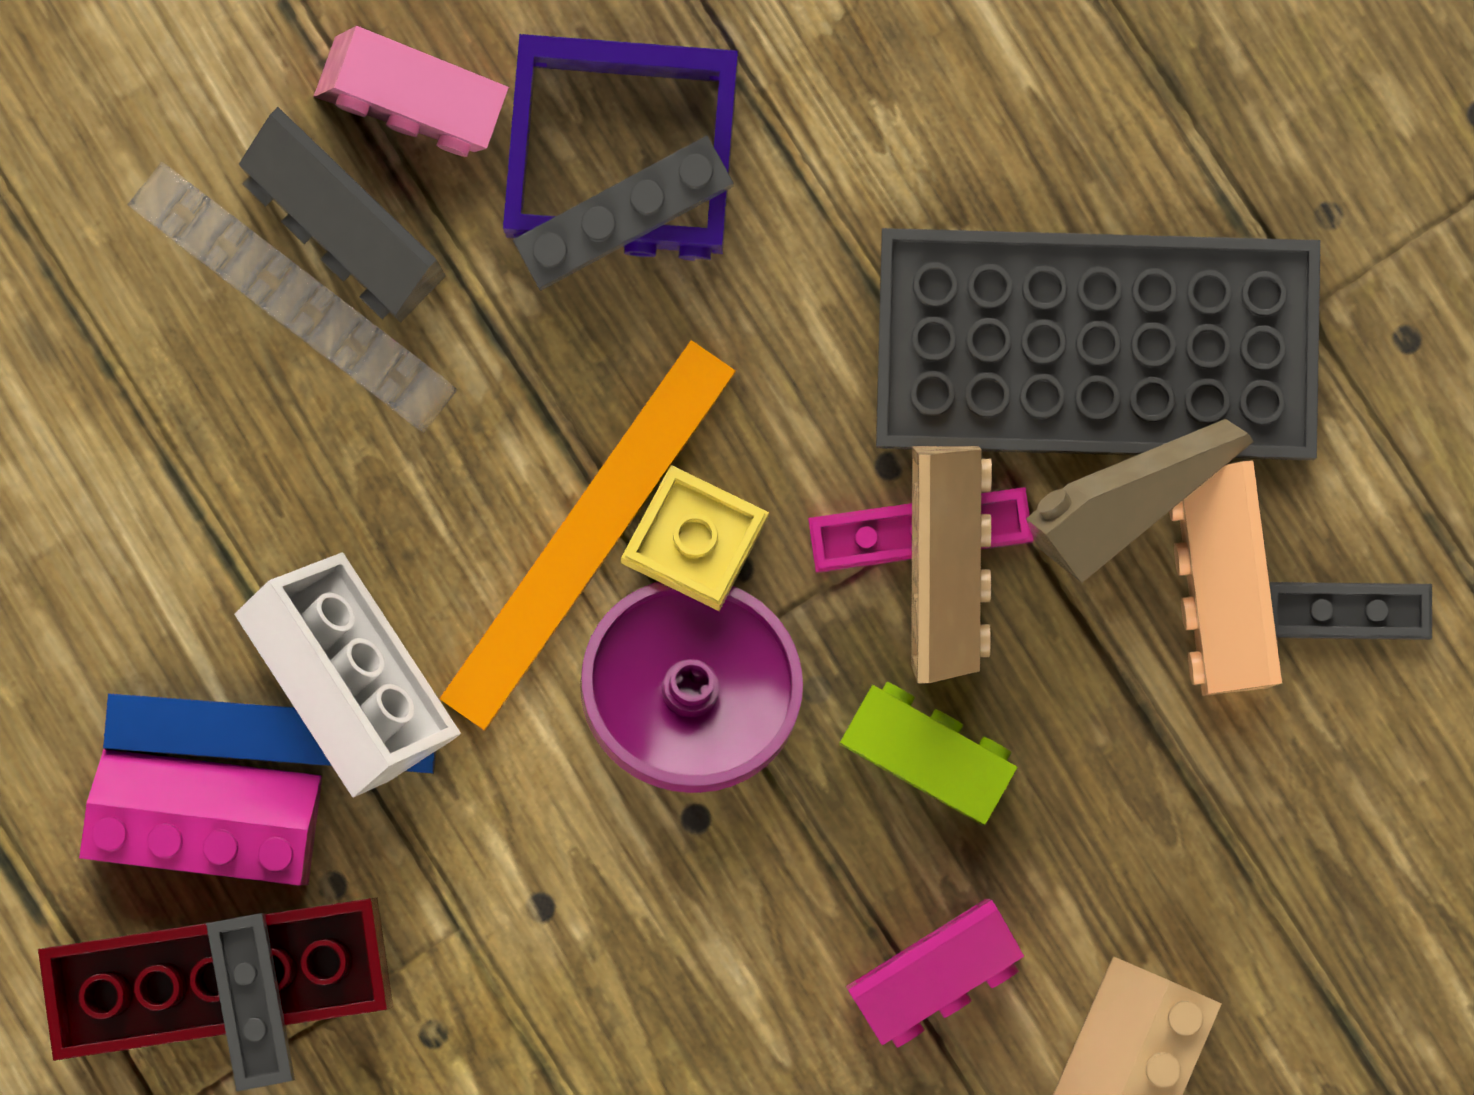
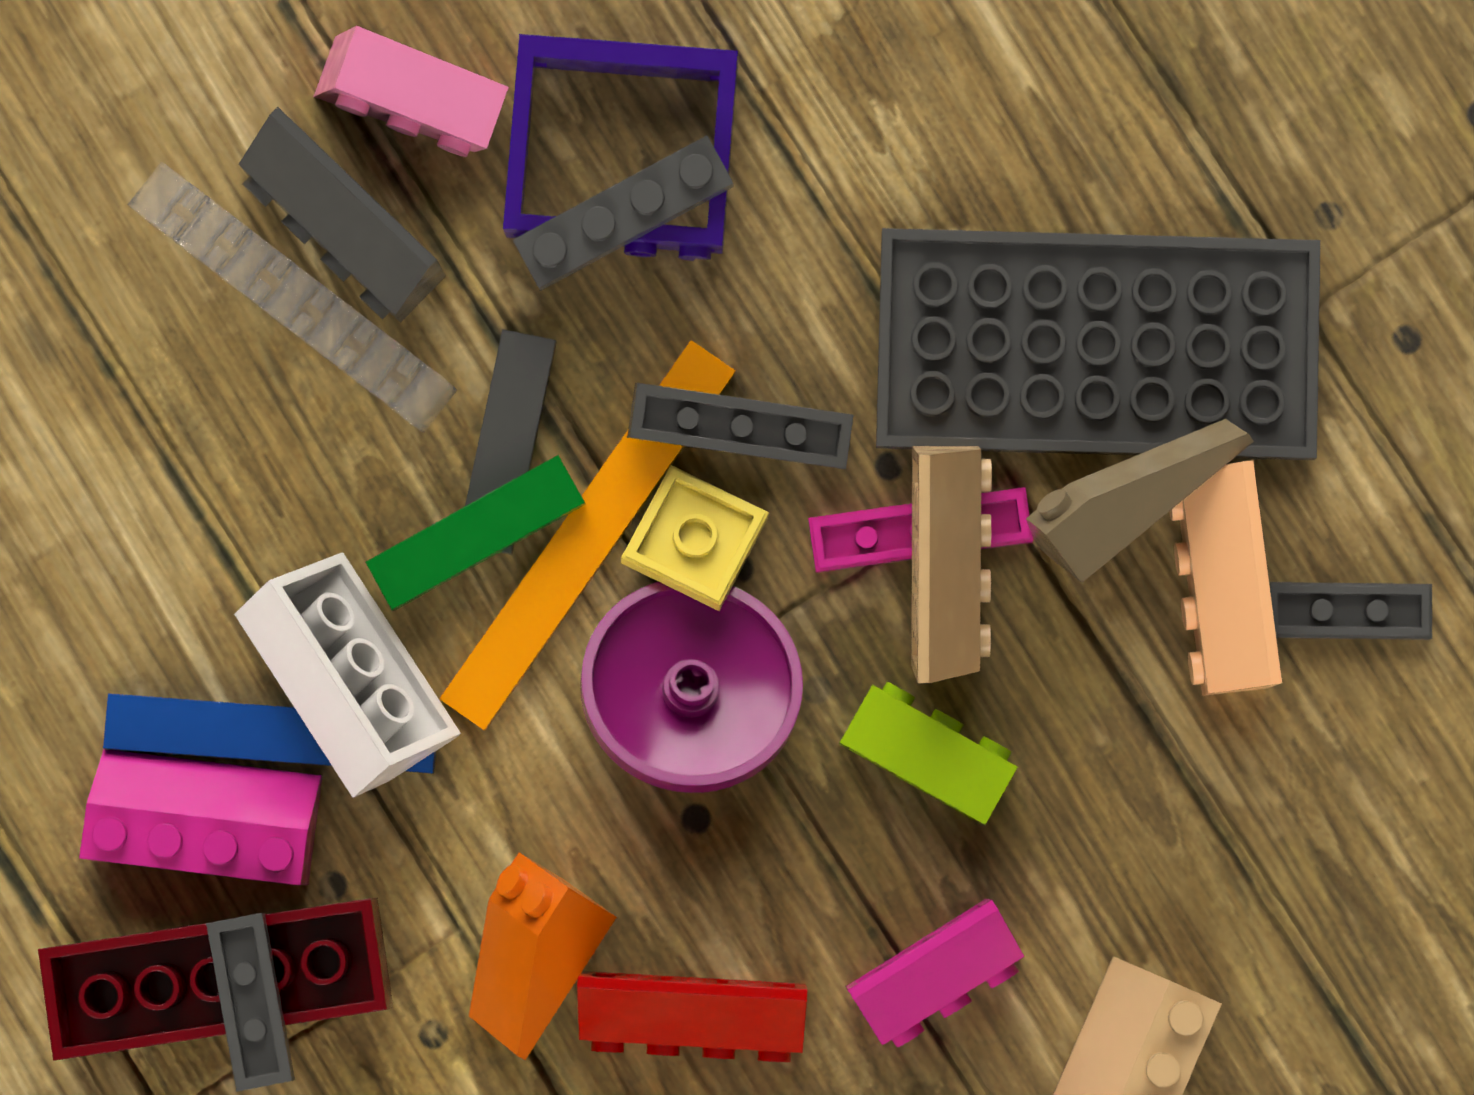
none -> green tile [365,455,586,611]
none -> dark grey tile [465,329,557,555]
none -> orange slope [469,852,617,1060]
none -> red slope [577,971,808,1062]
none -> dark grey plate [627,383,854,469]

